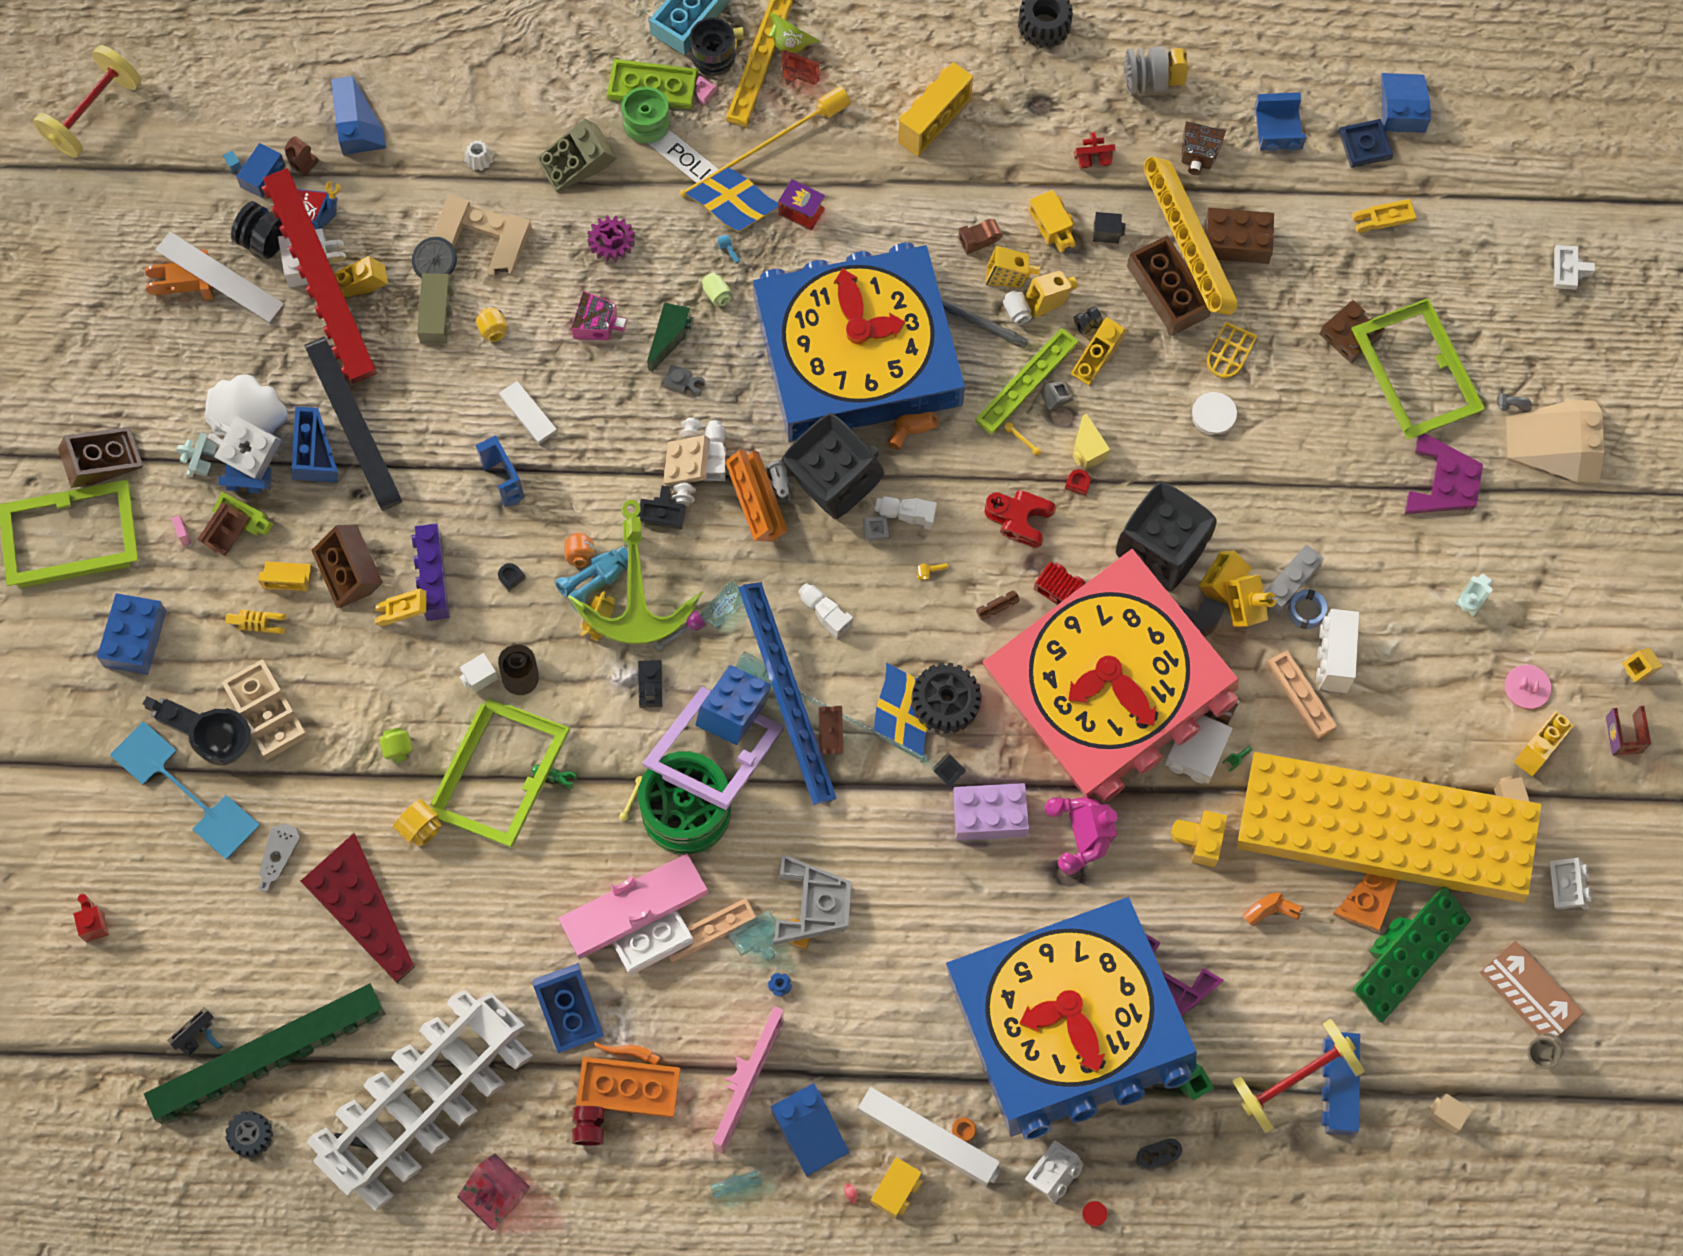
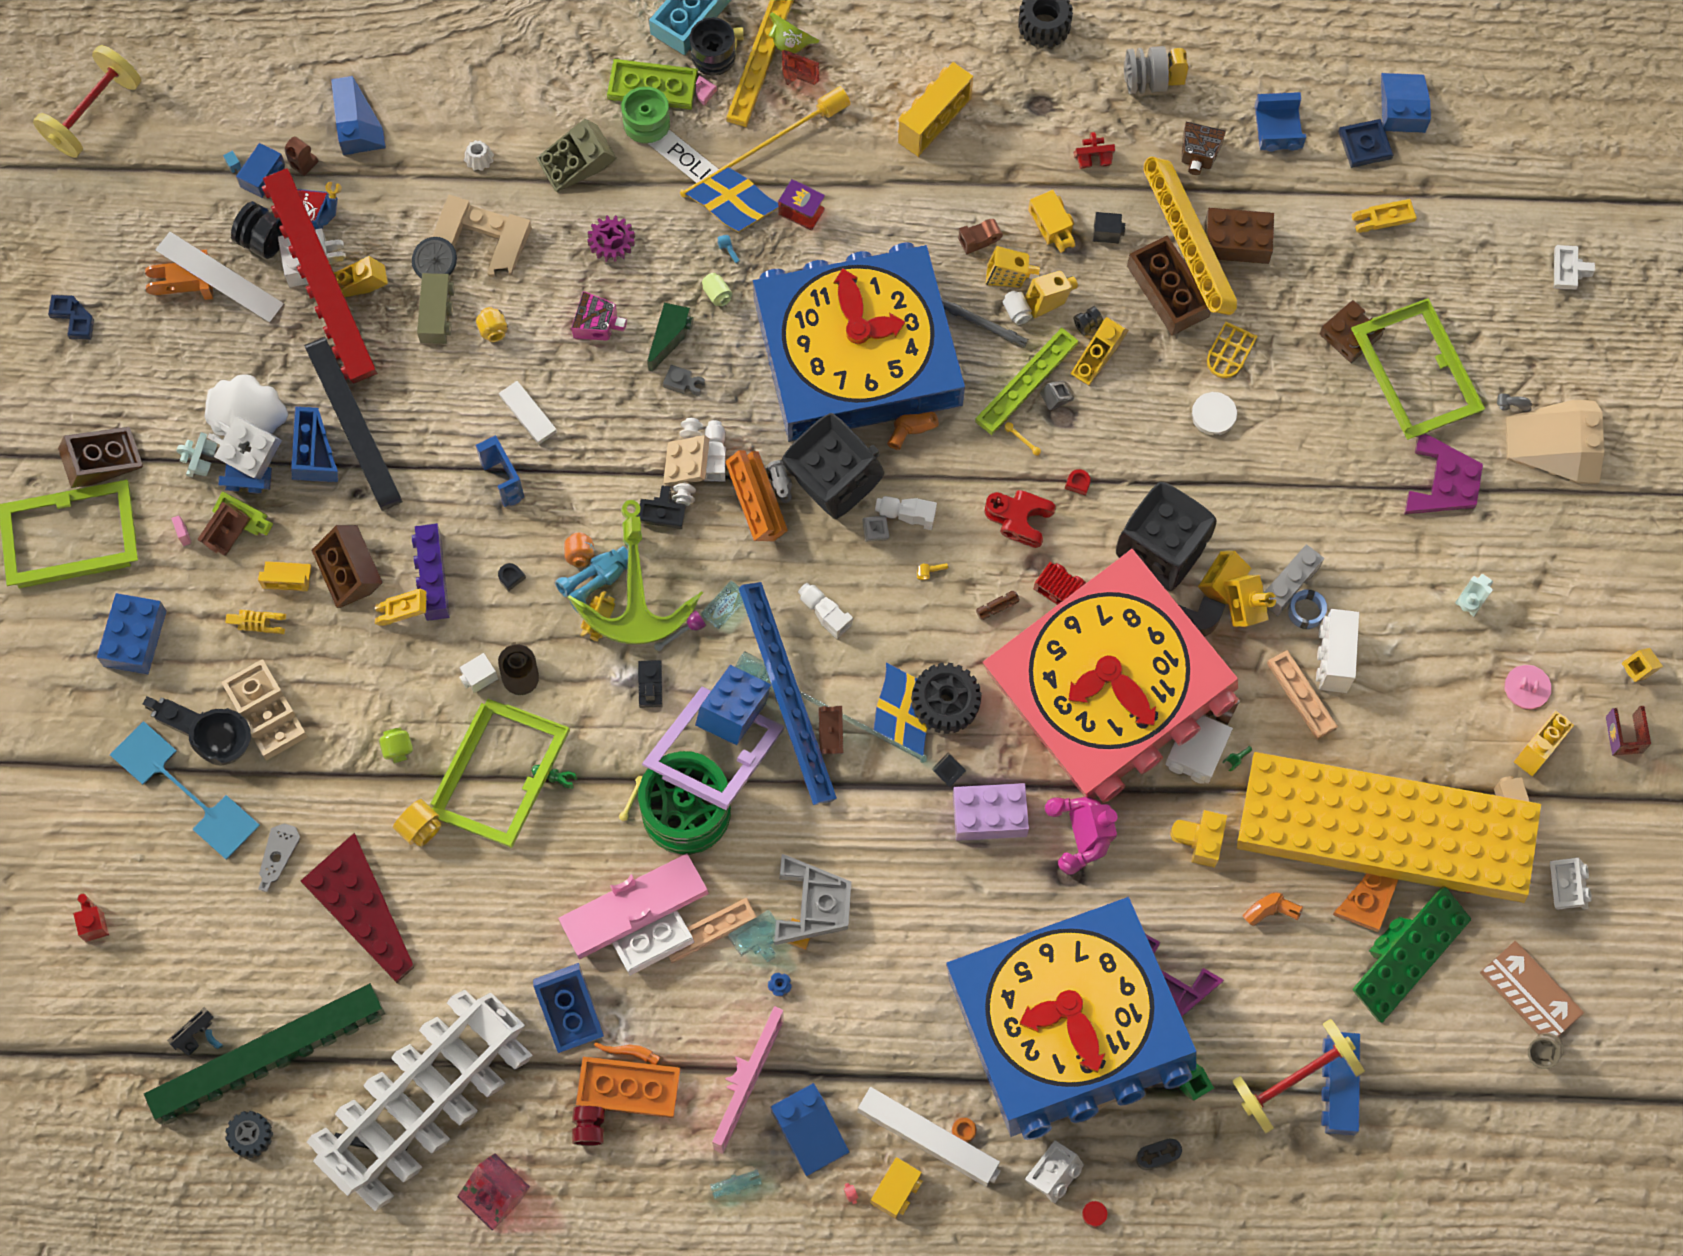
light yellow slope [1073,414,1110,471] -> none
tan brick [1429,1094,1472,1135] -> none
none -> dark blue tile [48,295,94,340]

